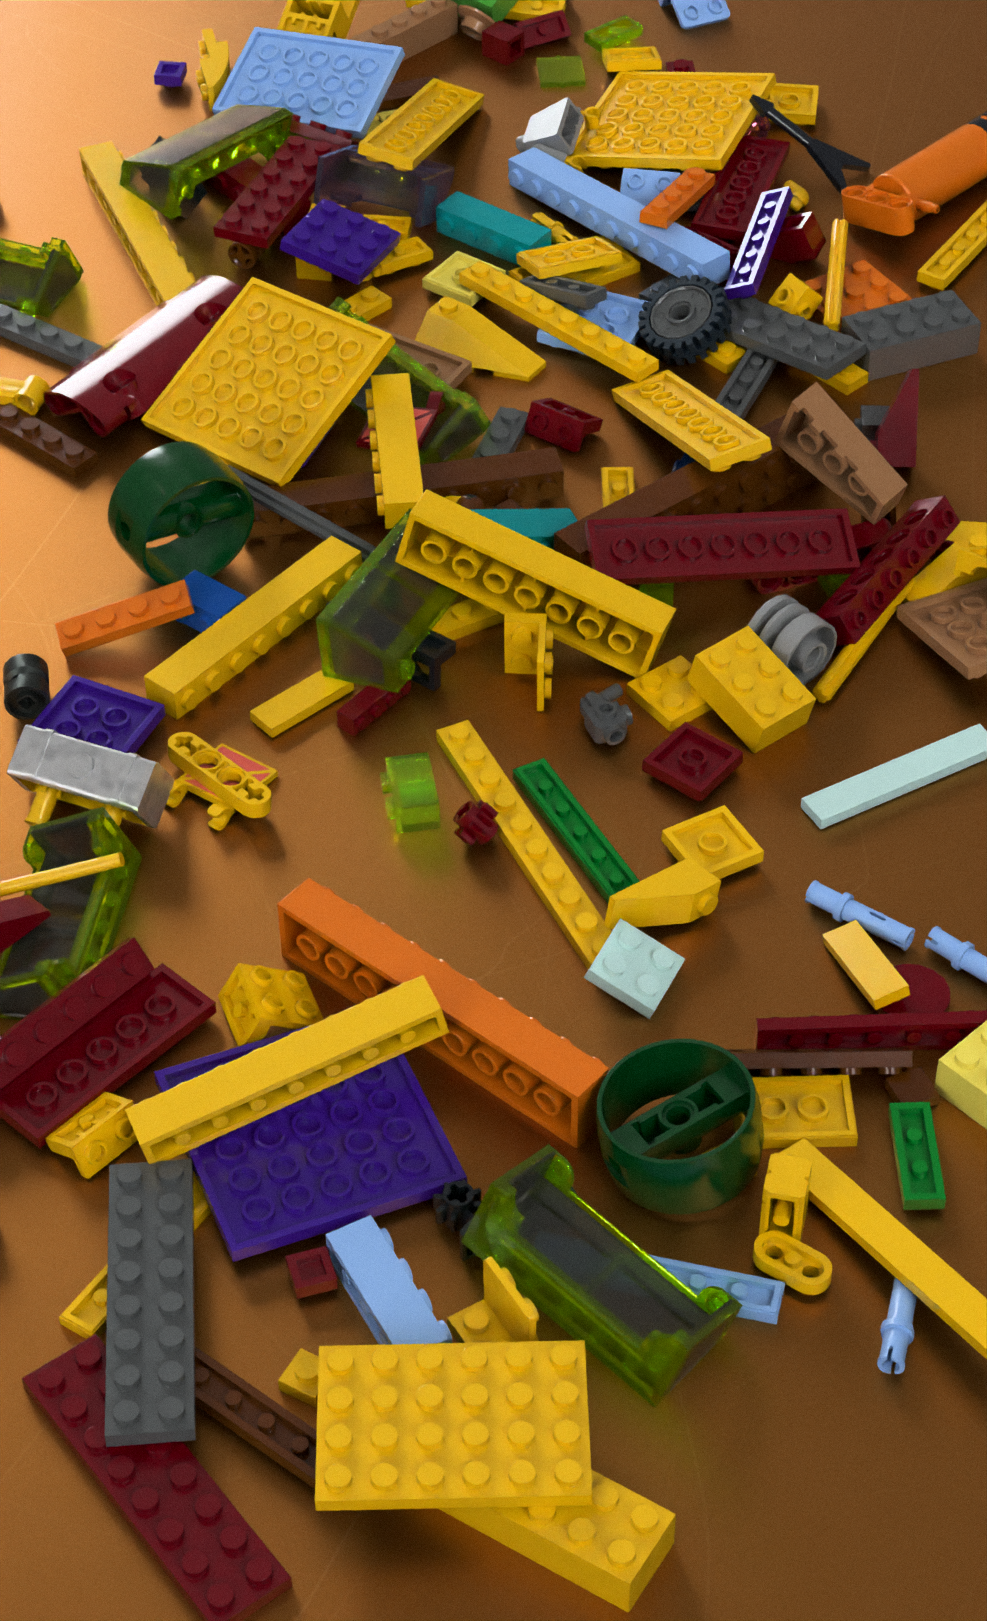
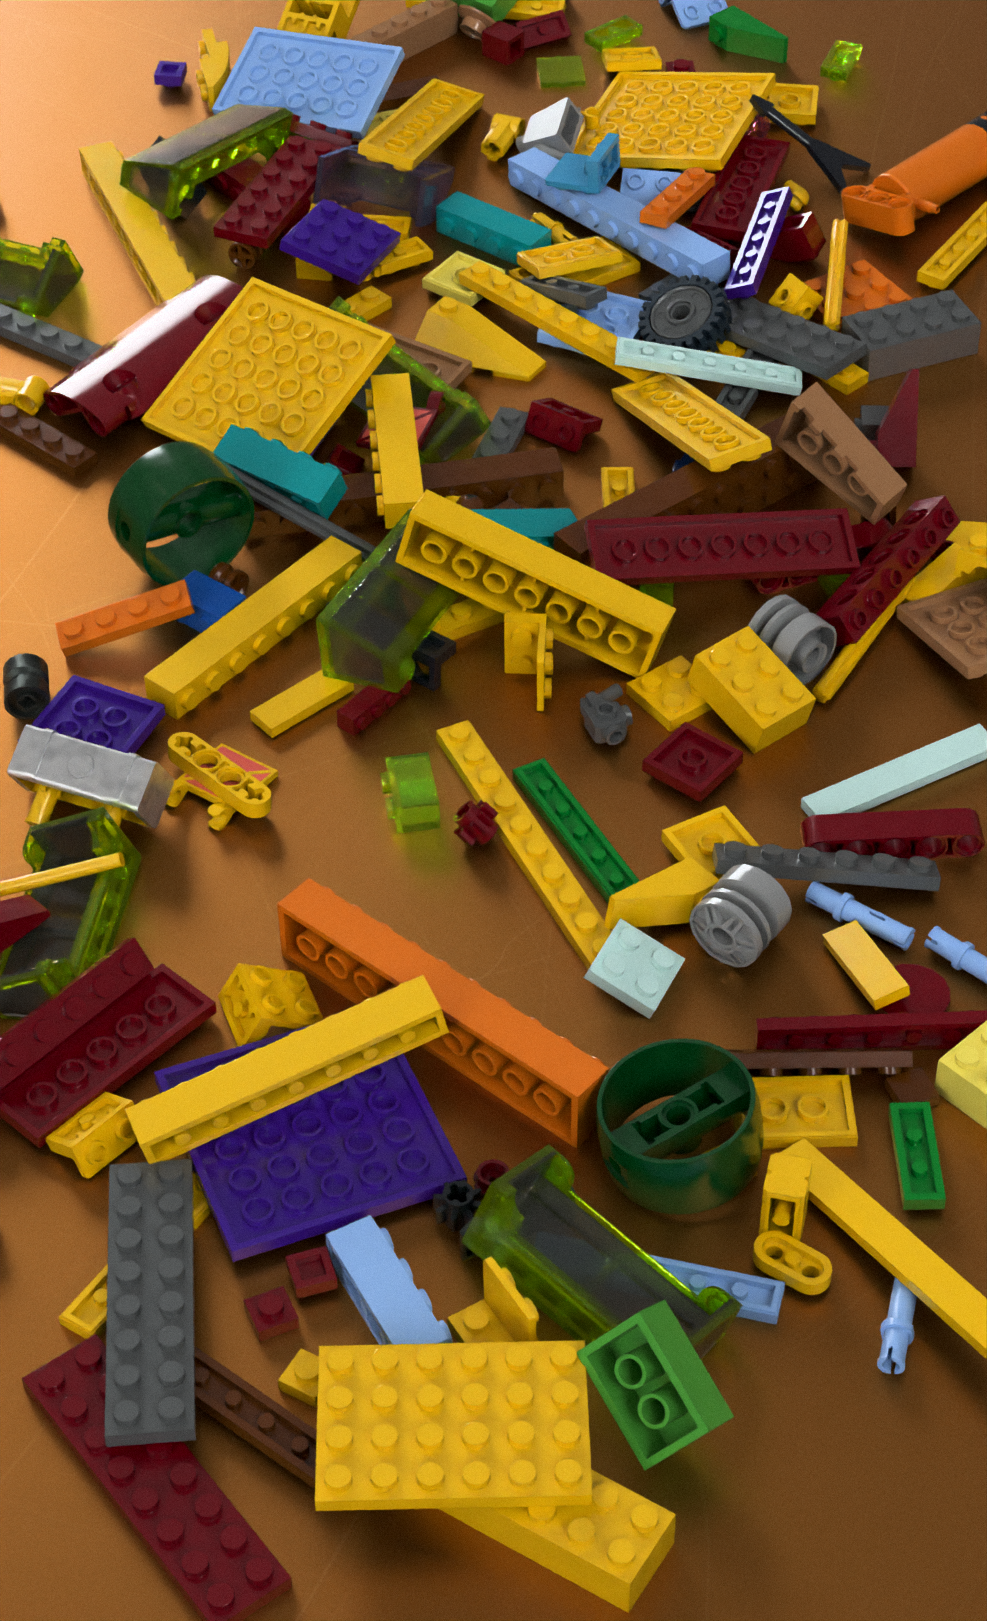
none -> reddish brown wheel [208,562,249,595]
none -> teal brick [213,424,348,520]
none -> dark red plate [244,1286,300,1342]
none -> dark red slope [324,443,365,475]
none -> dark red plate [473,1159,513,1197]
none -> yellow piece [481,113,526,161]
none -> dark azure bracket [545,133,620,194]
none -> bright green brick [577,1299,734,1471]
none -> light aqua tile [615,337,802,396]
none -> light grey wheel [689,864,792,967]
none -> green slope [708,5,788,64]
none -> dark grey plate [712,841,941,891]
none -> dark red beam [800,808,985,859]
none -> clear neon green plate [820,40,862,81]

